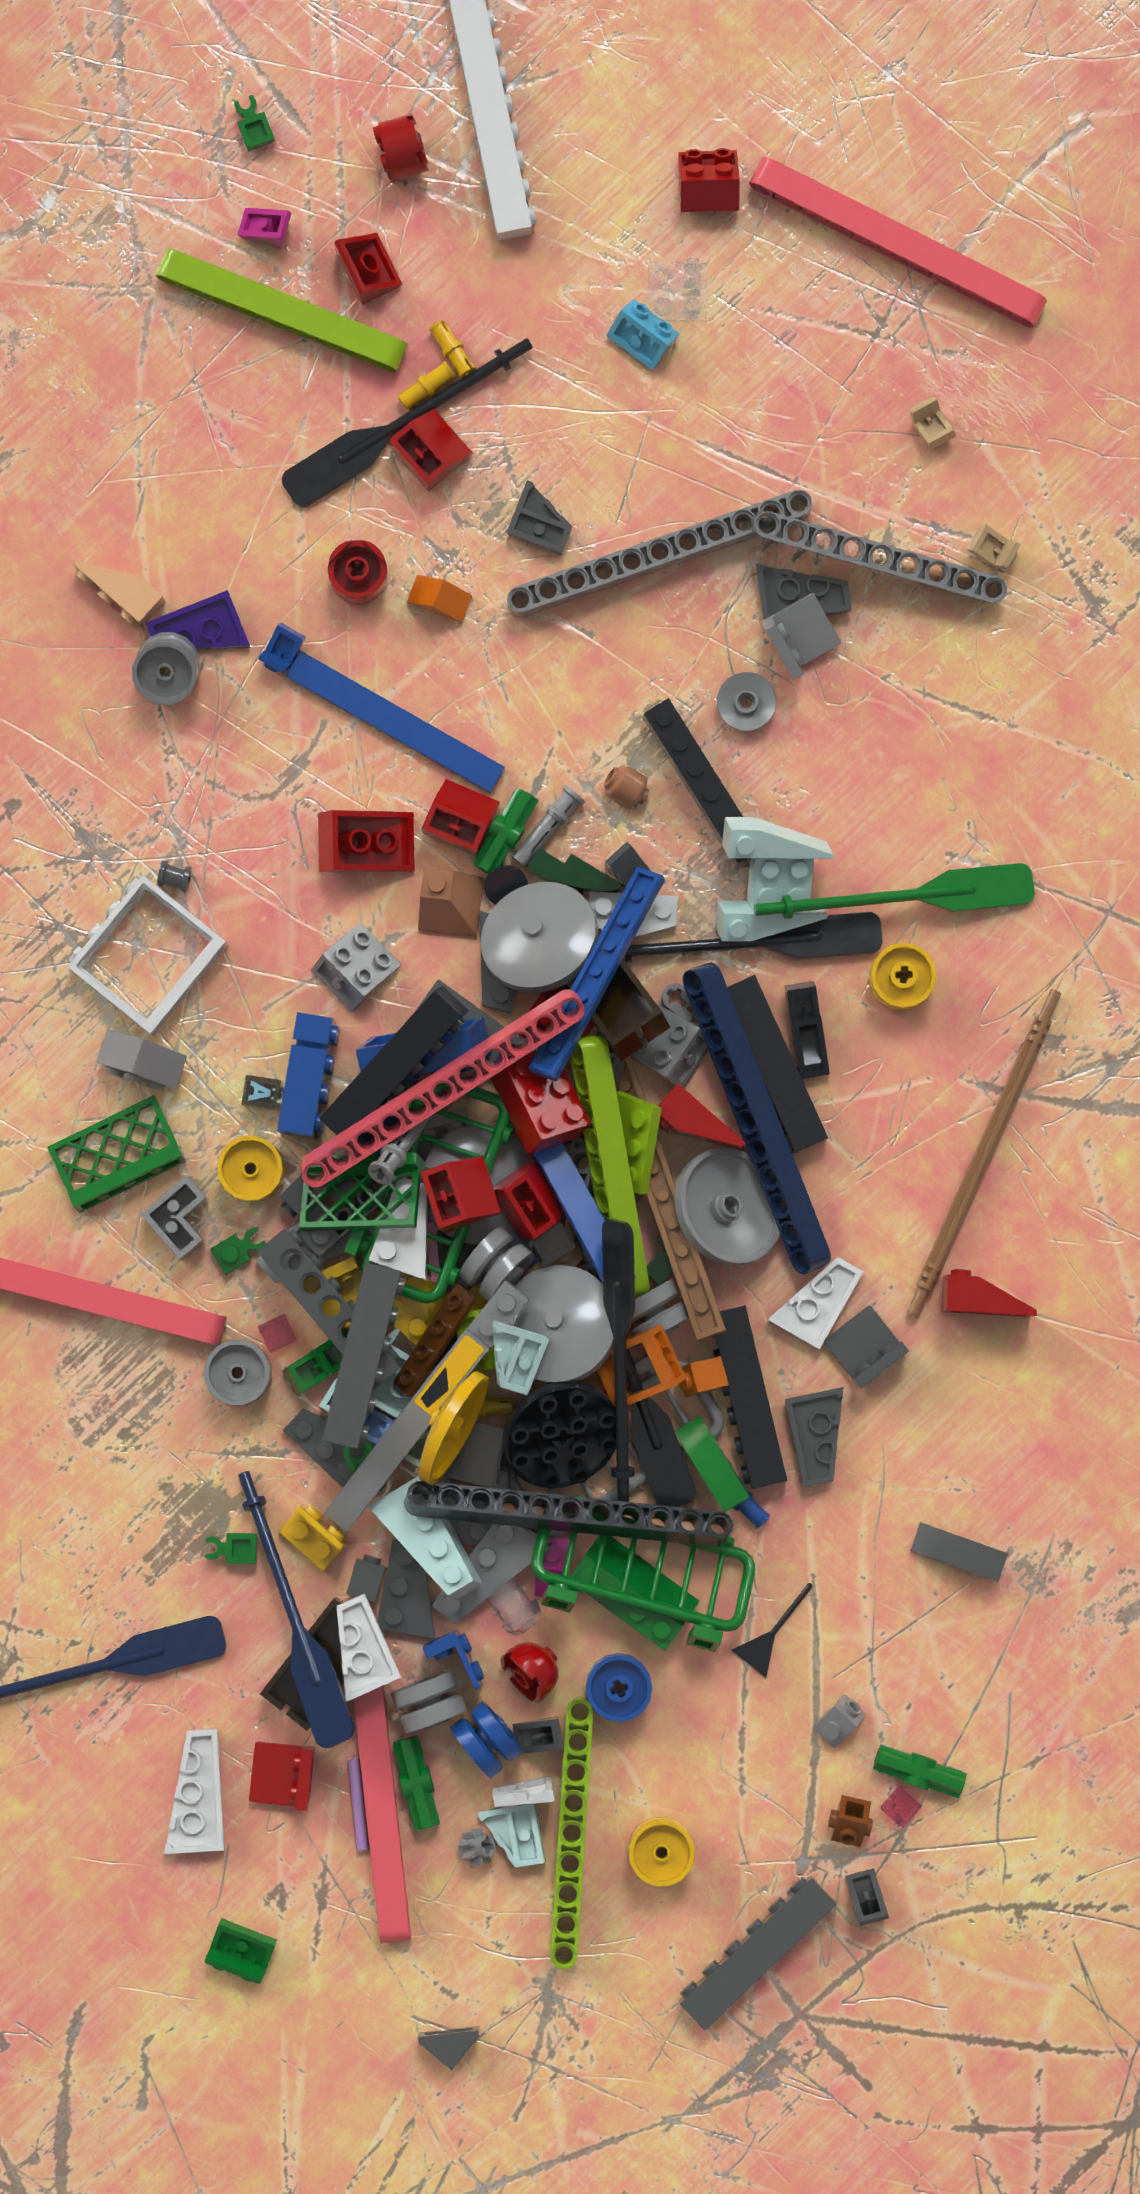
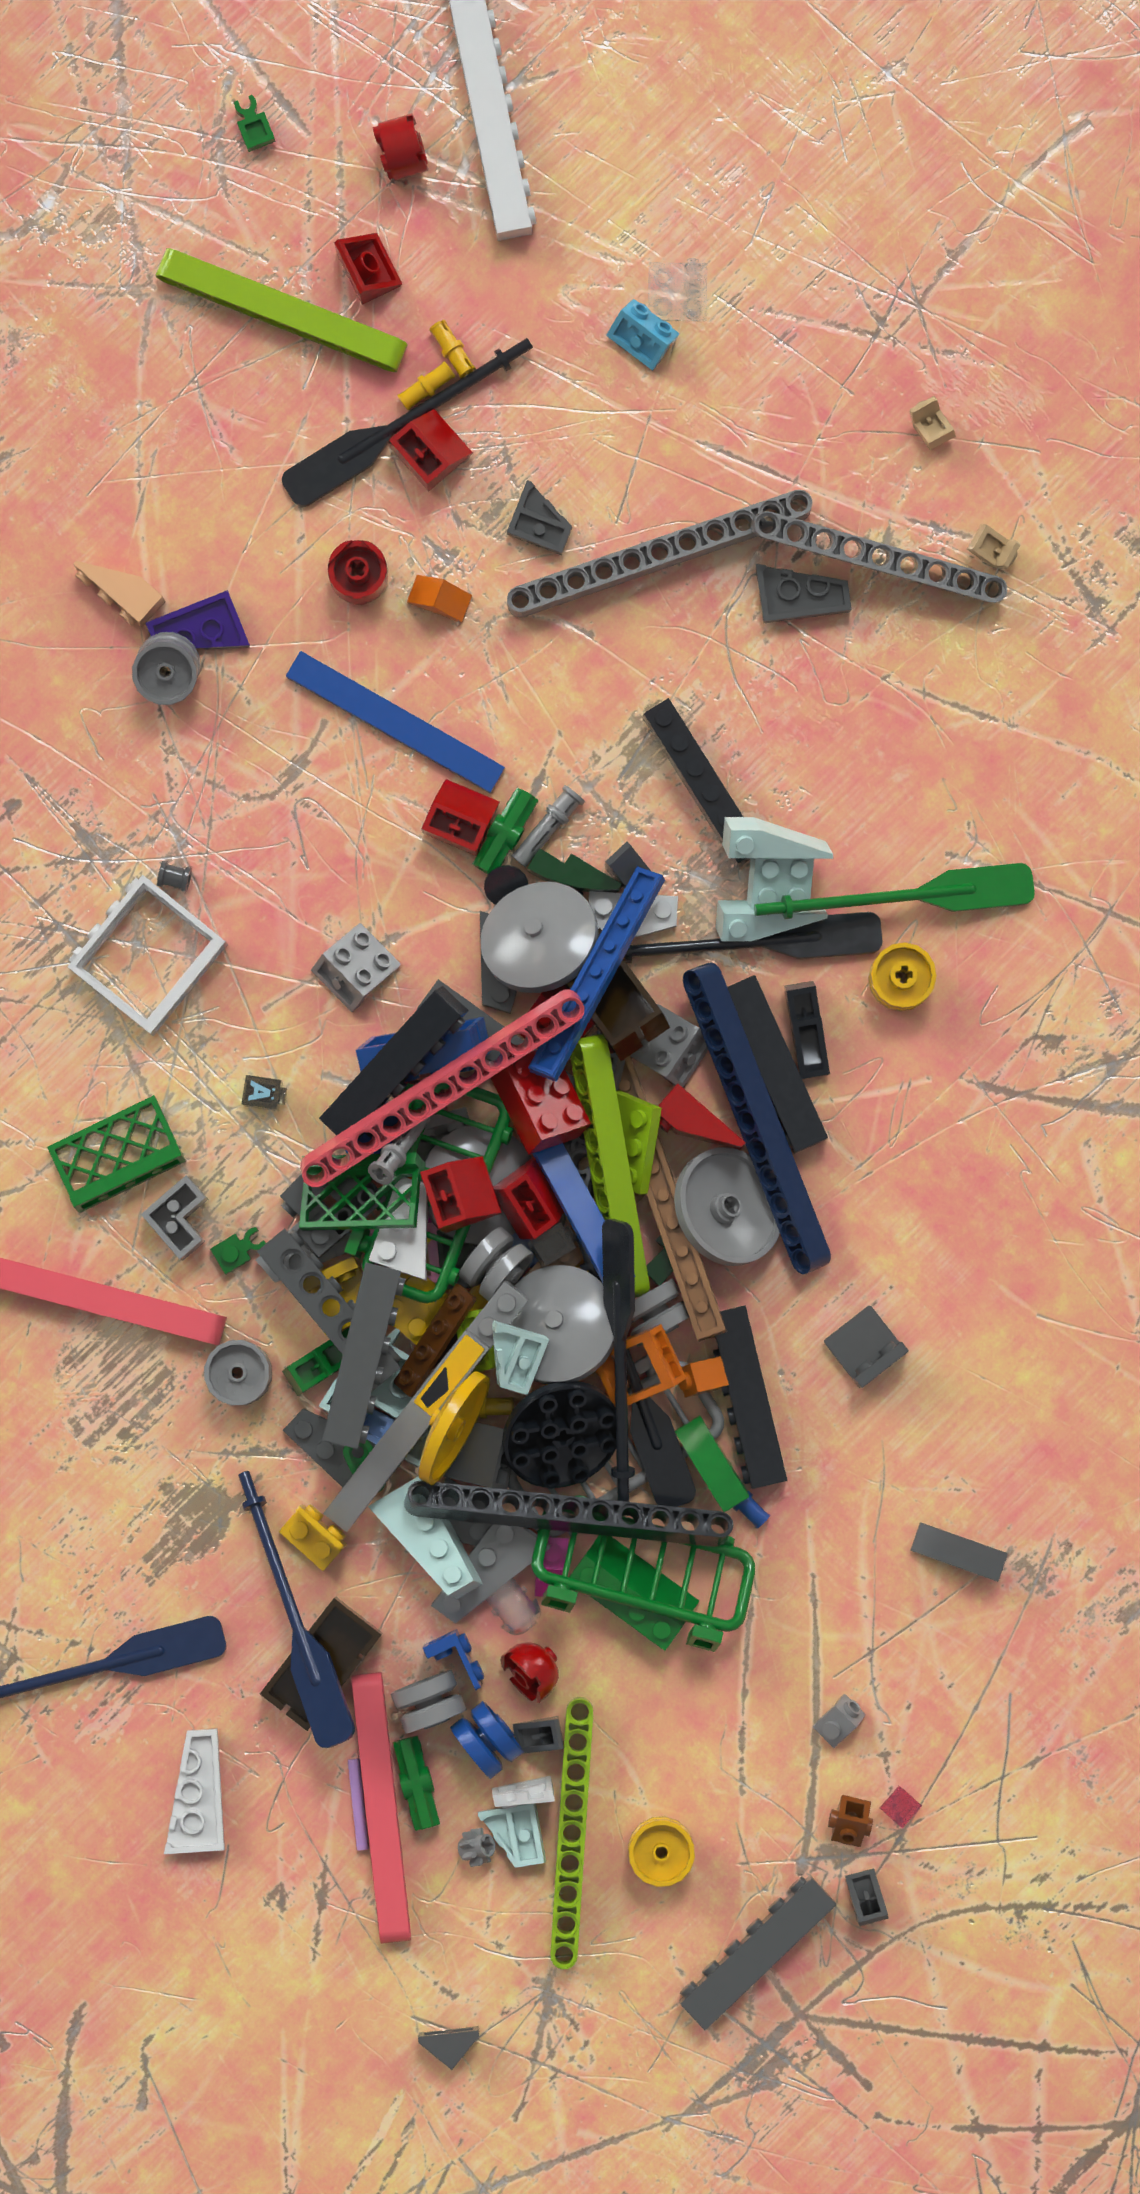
light grey brick [96,1029,187,1091] -> none
green bracket [204,1918,277,1984] -> none
green plate [205,1533,257,1564] -> none
yellow wheel [217,1135,285,1203] -> none
dark pink slope [237,208,291,249] -> none
red bracket [249,1741,315,1811] -> none
clear pink tile [257,1314,298,1353] -> none
blue bracket [258,623,306,673] -> none
blue piece [277,1012,340,1140] -> none
red slope [318,810,415,873] -> none
white wing [337,1593,402,1702] -> none
dark grey brick [346,1554,386,1602] -> none
dark grey wing [377,1539,435,1639] -> none
nougat slope [418,867,484,937] -> none
blue wheel [586,1653,652,1722] -> none
nougat head [603,764,649,808] -> none
light grey beam [662,983,700,1028] -> none
red slope [678,148,740,212] -> none
light grey dish [717,672,776,731] -> none
black piece [732,1583,813,1677] -> none
coral beam [749,157,1047,328] -> none
light grey bracket [762,593,841,680] -> none
white wing [767,1257,864,1349] -> none
dark grey wing [785,1387,844,1487] -> none
green piece [873,1744,967,1798] -> none
medium nougat axle [906,989,1062,1318] -> none
red slope [941,1269,1037,1317] -> none

